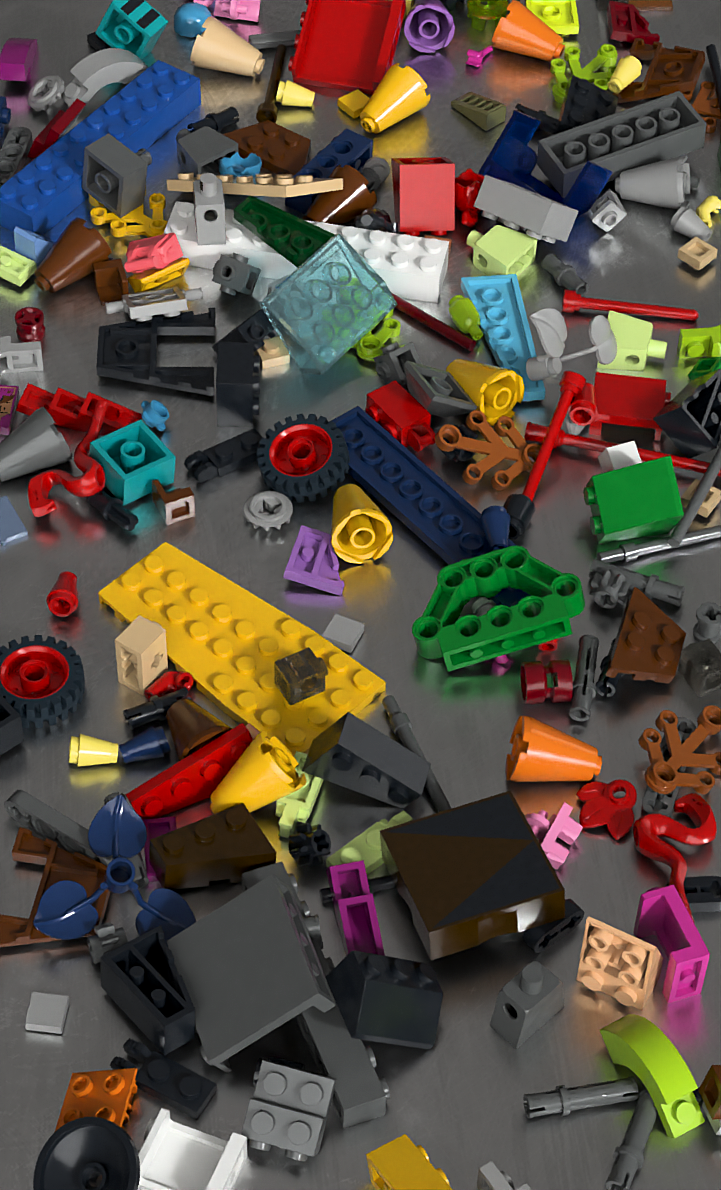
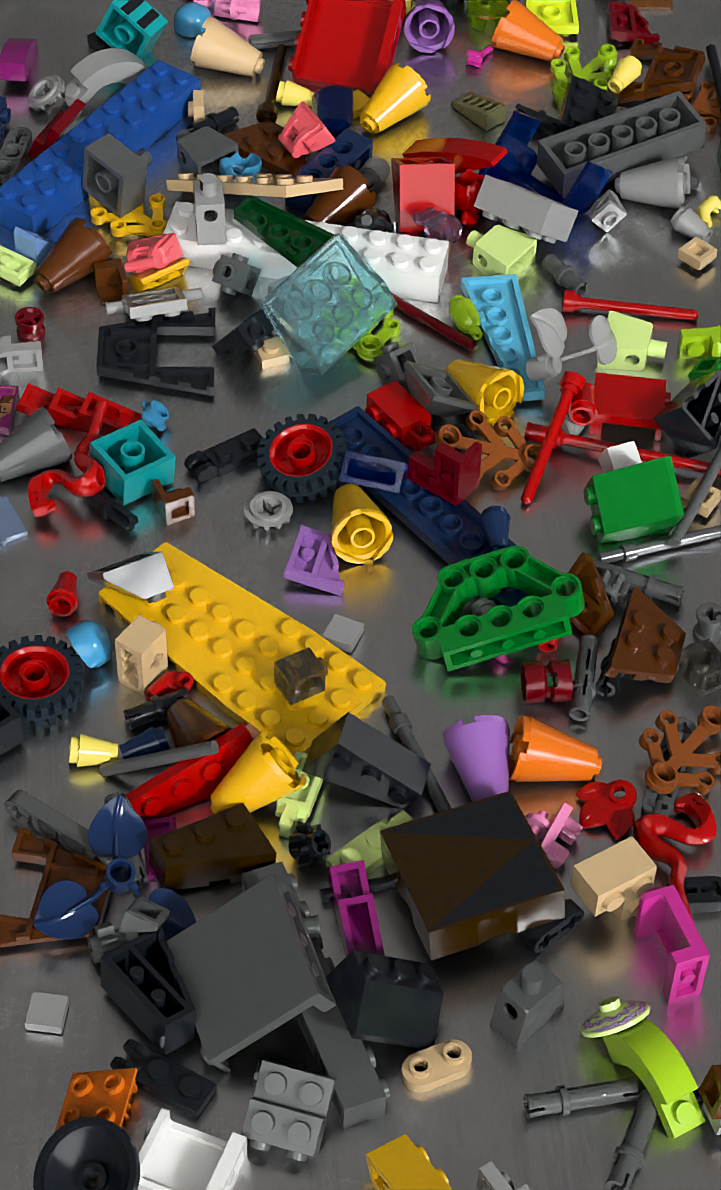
black brick [216,342,260,427] -> none
black brick [503,494,535,540] -> none
light nougat slope [576,916,664,1010] -> none
none -> dark azure hair [66,620,113,668]
none -> slope [87,552,174,603]
none -> dark grey bar [100,740,219,777]
none -> dark grey slope [119,896,170,933]
none -> tan plate [188,90,204,123]
none -> coral piece [278,102,335,158]
none -> clear blue brick [312,86,353,137]
none -> clear blue brick [339,451,408,494]
none -> tan plate [401,1039,472,1093]
none -> red slope [402,138,508,174]
none -> dark red panel [408,441,482,506]
none -> clear purple piece [413,207,463,245]
none -> medium lavender cone [443,715,510,802]
none -> reddish brown wing [568,552,615,639]
none -> tan brick [571,836,657,921]
none -> yellowish green dish [580,996,651,1038]

